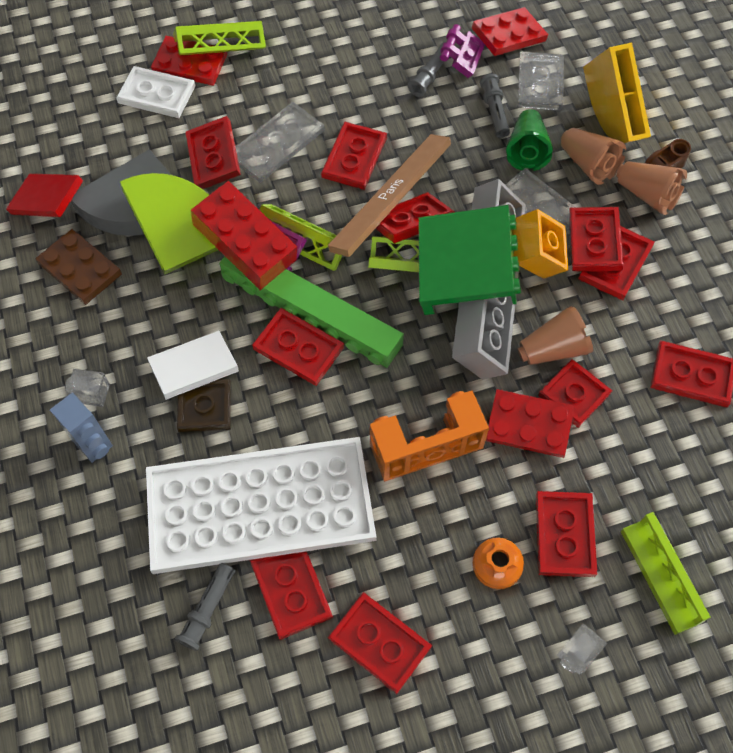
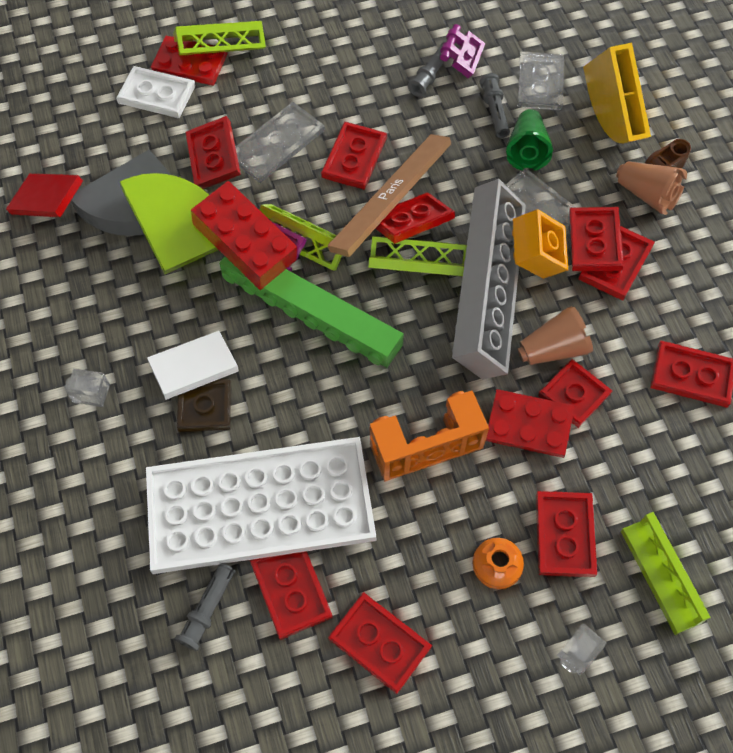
reddish brown plate [35,229,122,305] -> none
sand blue brick [50,392,113,463] -> none
red plate [252,308,344,386] -> none
green panel [419,205,521,315] -> none
red plate [471,7,548,56] -> none
nougat cone [561,128,626,185] -> none

